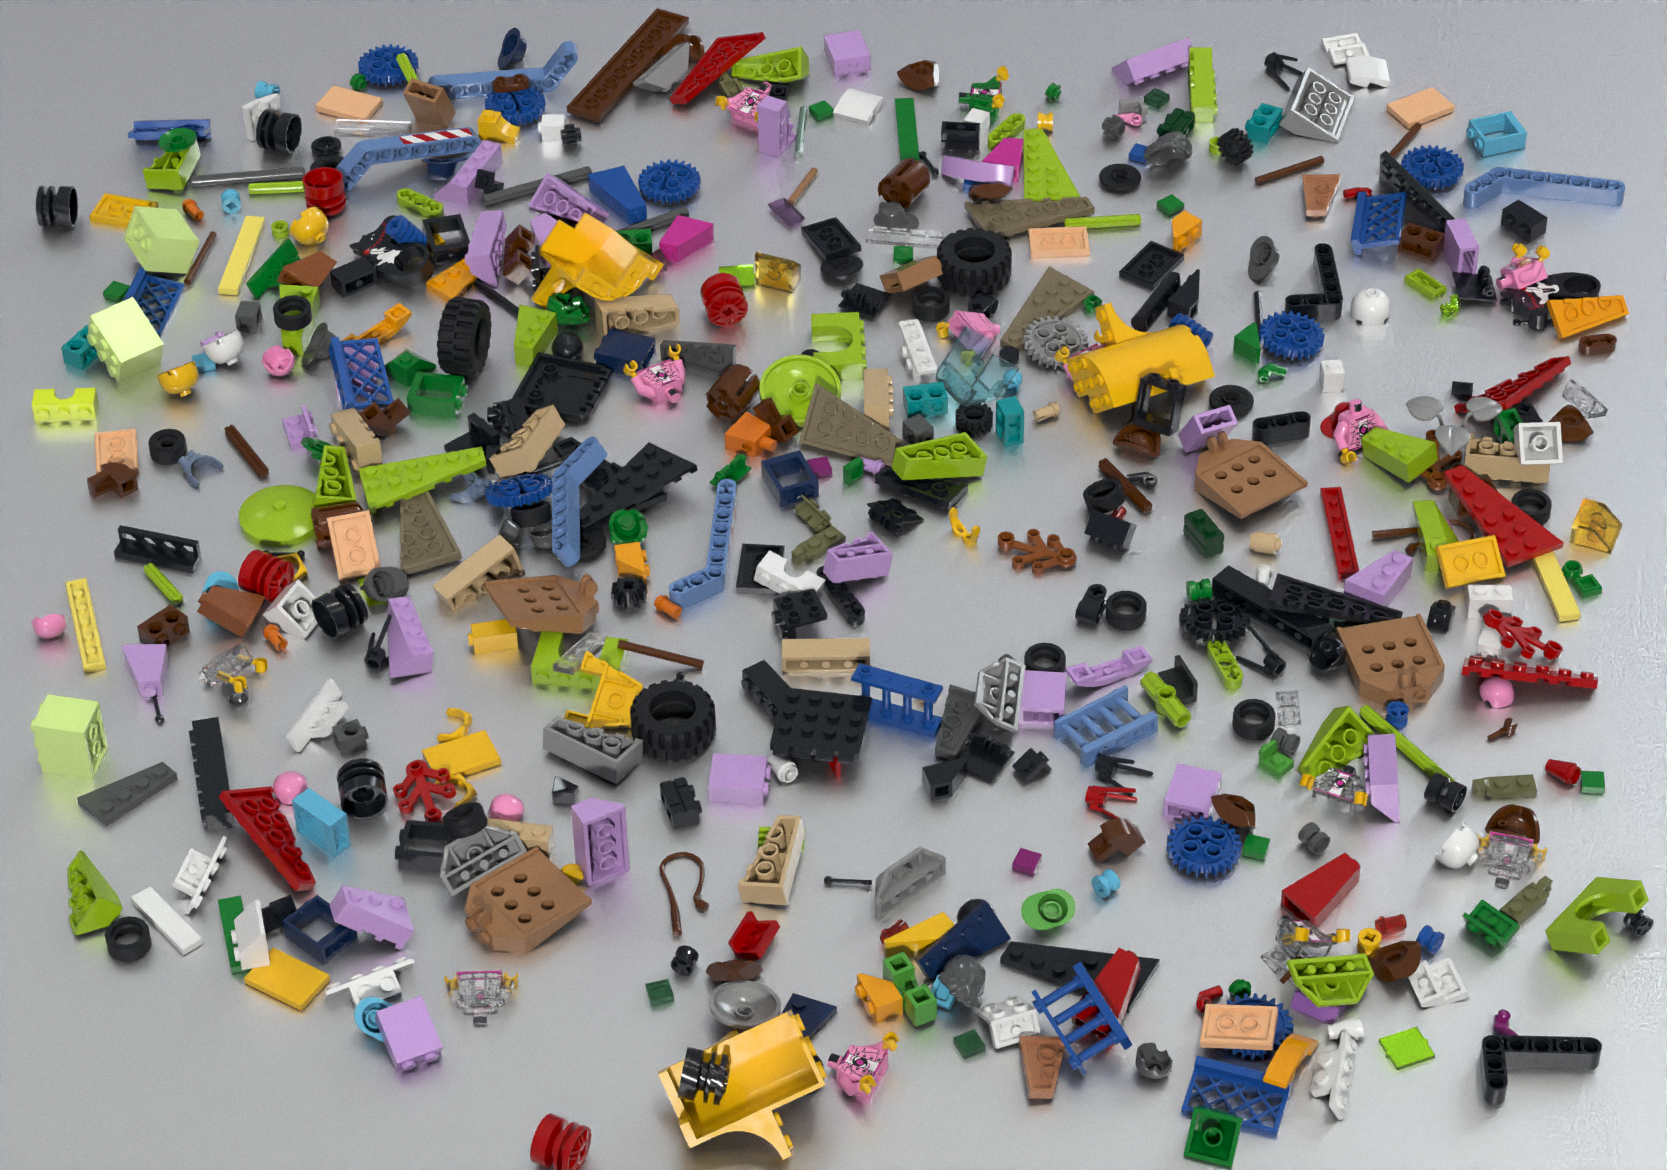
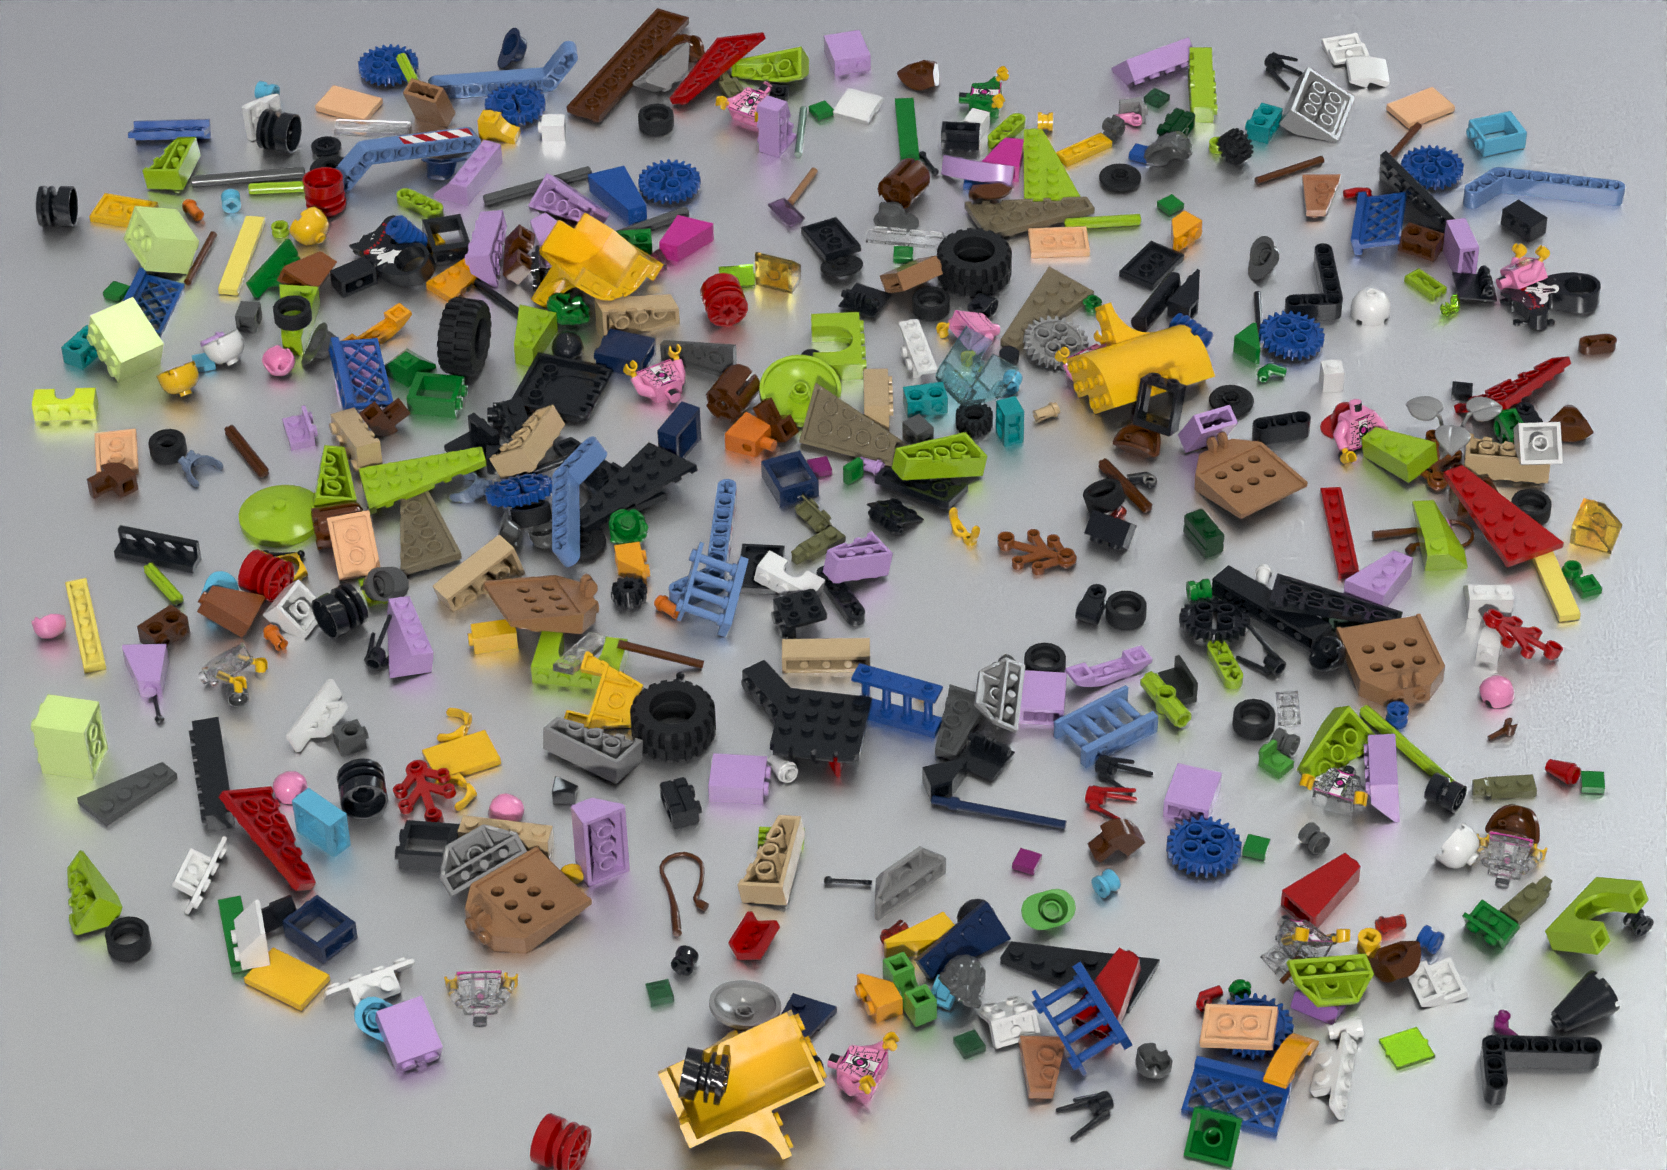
white tile [131,886,203,955] -> none
green dish [158,128,197,152] -> none
green dish [301,437,333,460] -> none
lavender wedge [330,886,414,950] -> none
green plate [350,73,367,91] -> none
black tyre [443,802,488,839] -> none
black bracket [475,169,504,193] -> none
reddish brown plate [491,74,530,93] -> none
black gear [560,123,582,148] -> none
reddish brown hat [706,960,762,981] -> none
green hinge [709,454,752,487] -> none
black bracket [1012,747,1052,783] -> none
green plate [1045,83,1062,100] -> none
reddish brown hat [1211,793,1256,829] -> none
tan brick [1249,531,1282,555] -> none
black bracket [1427,600,1456,631] -> none
yellow tile [1435,535,1506,589] -> none
red wing [1461,655,1598,689] -> none
light orange wing [1546,295,1629,339] -> none
clear bracket [1562,379,1608,419] -> none
none -> black tyre [638,103,674,136]
none -> dark blue window [657,401,701,459]
none -> medium blue fence [675,542,749,637]
none -> dark blue bar [931,795,1067,830]
none -> yellow tile [1056,132,1112,167]
none -> black plant [1056,1091,1114,1141]
none -> black cone [1550,970,1620,1032]

